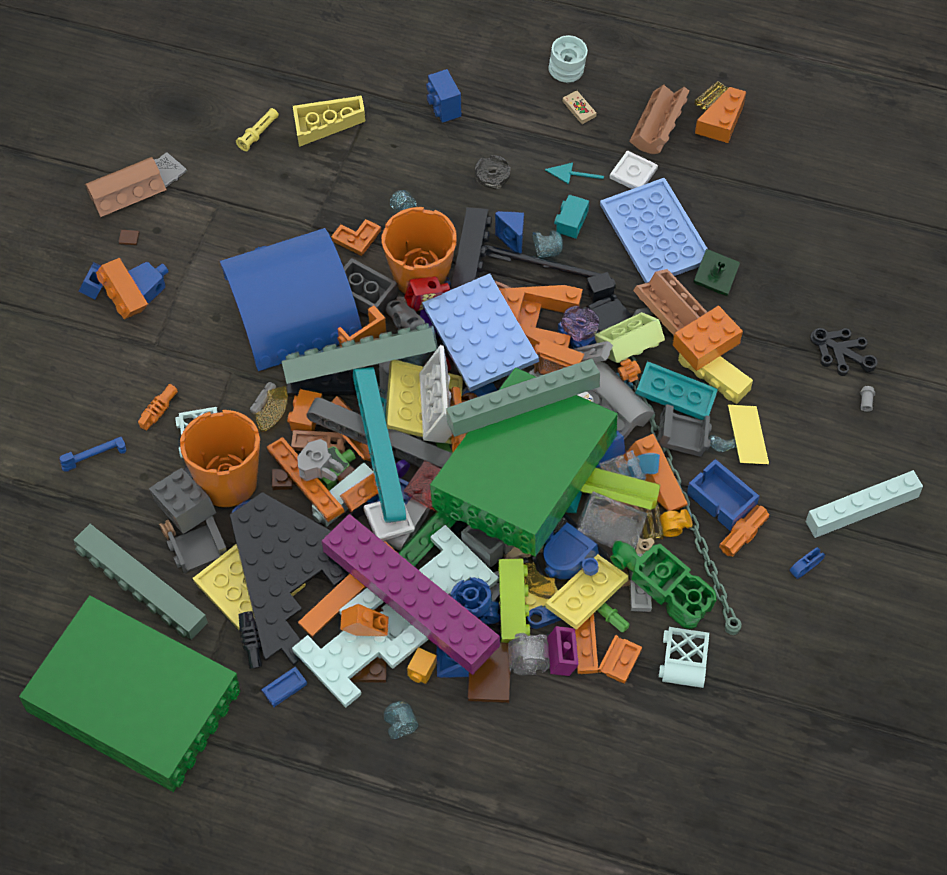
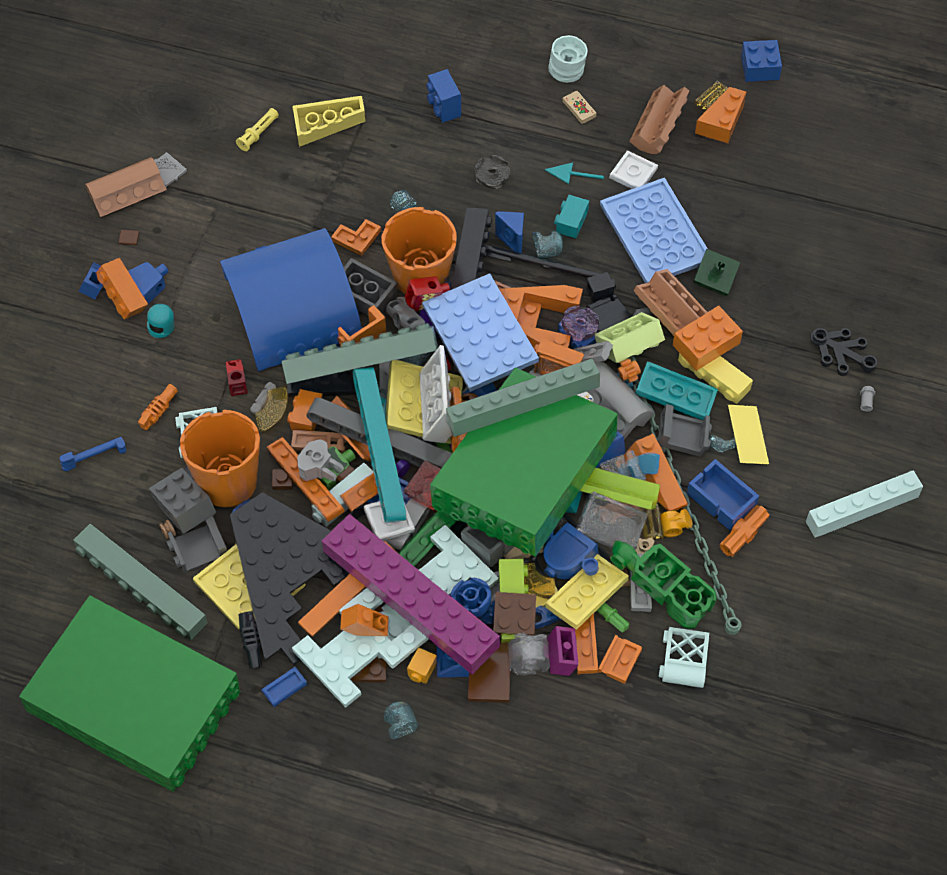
blue piece [790,547,825,579] -> none
none -> teal helmet [147,304,175,338]
none -> dark red leg [226,359,248,396]
none -> reddish brown plate [493,592,536,636]
none -> blue brick [741,40,782,82]

